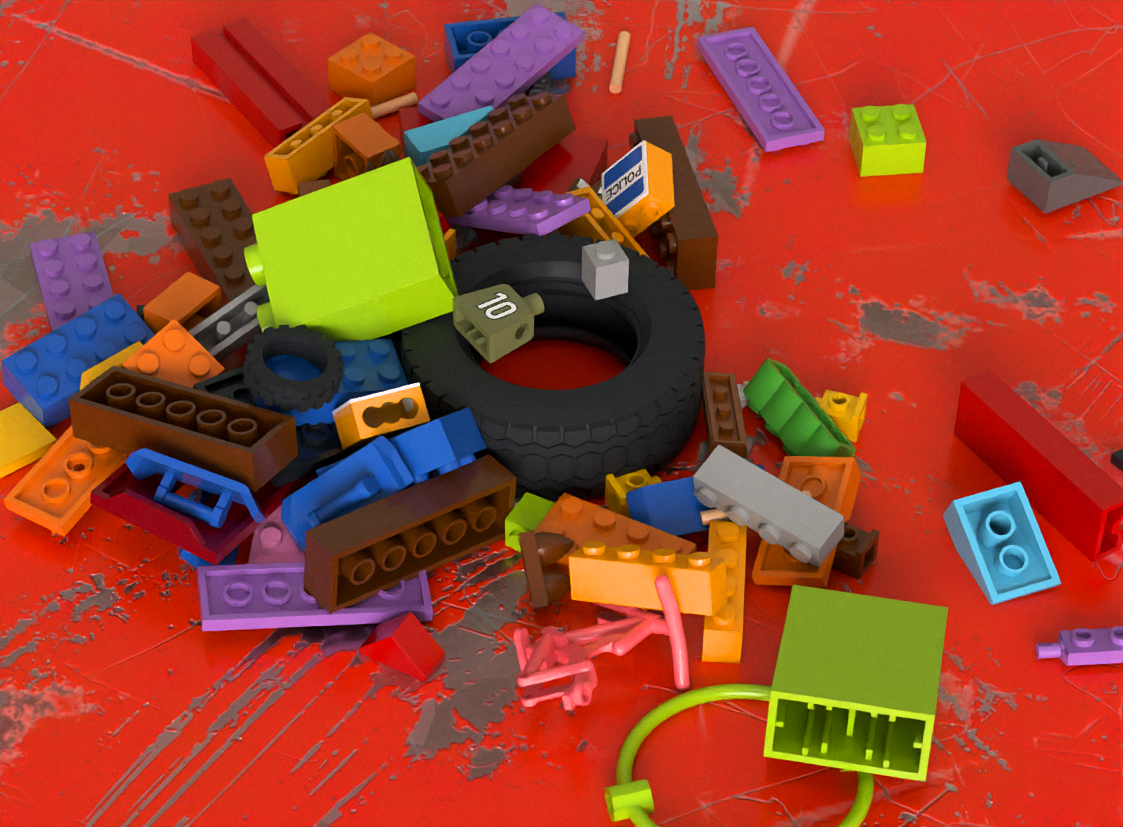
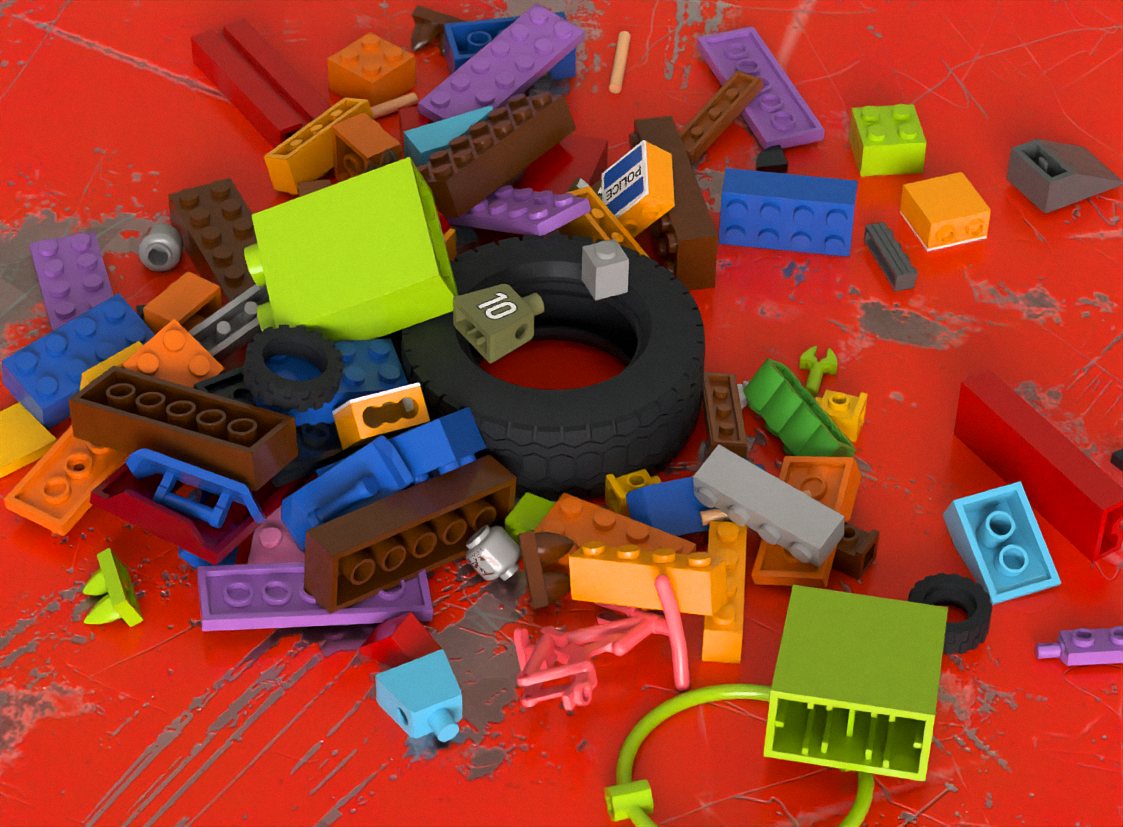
none -> lime tile [82,547,144,628]
none -> light grey head [138,223,184,272]
none -> medium azure torso [375,649,463,742]
none -> reddish brown tile [411,5,467,56]
none -> light grey head [465,525,521,581]
none -> dark orange tile [679,71,764,164]
none -> blue brick [719,168,858,257]
none -> black tile [755,145,788,173]
none -> lime bar [799,346,838,398]
none -> dark grey piece [864,222,917,292]
none -> light orange piece [900,172,991,252]
none -> black tyre [908,573,992,655]

